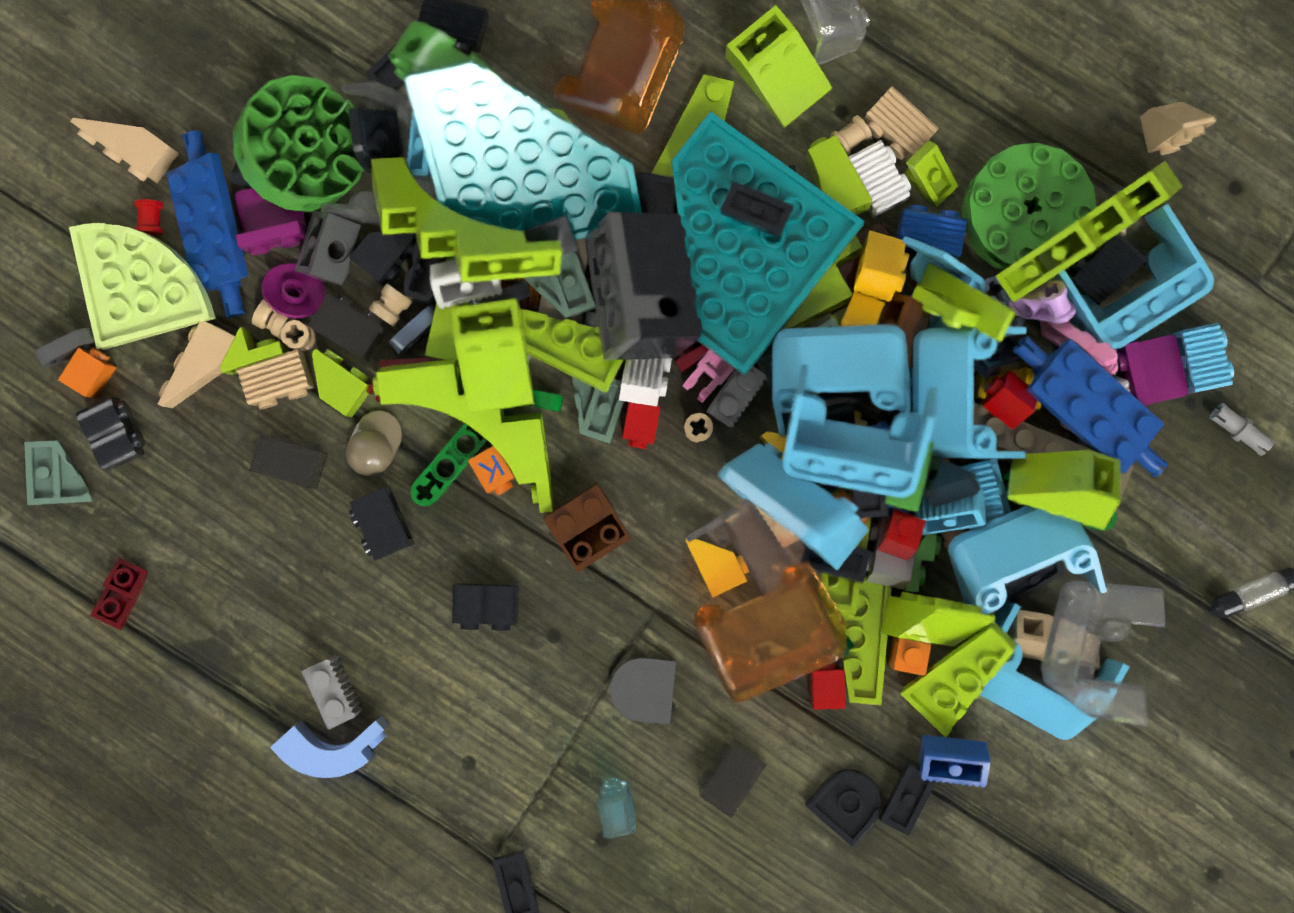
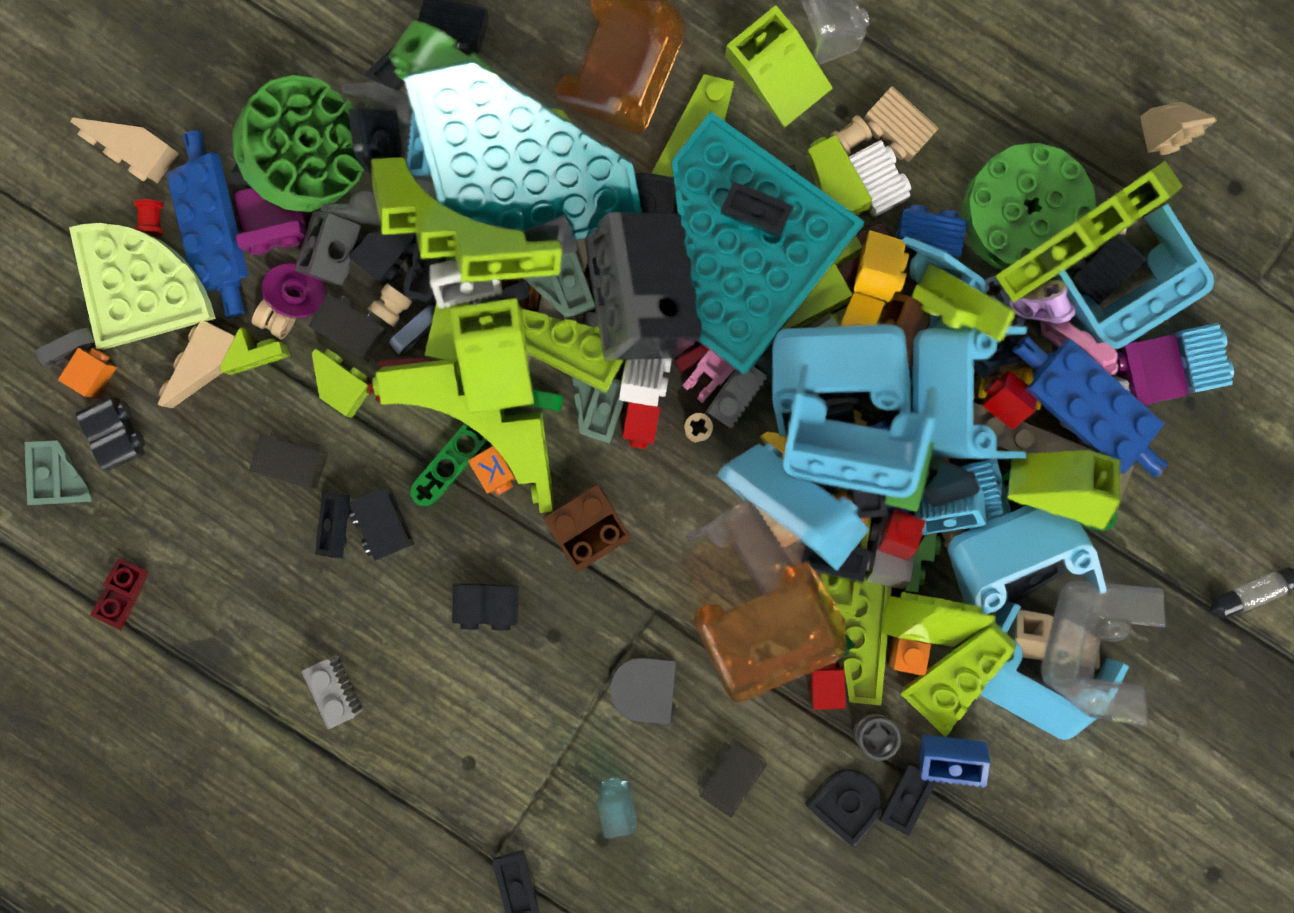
tan brick [237,349,314,409] -> none
light blue arch [270,716,390,778] -> none
tan bush [280,320,316,352] -> none
dark tan cap [345,410,402,476] -> none
yellow slope [685,536,749,597] -> none
lime slope [904,140,958,208] -> none
light grey pin [1209,403,1274,456] -> none
none -> black plate [315,492,351,559]
none -> dark grey wheel [853,711,901,760]

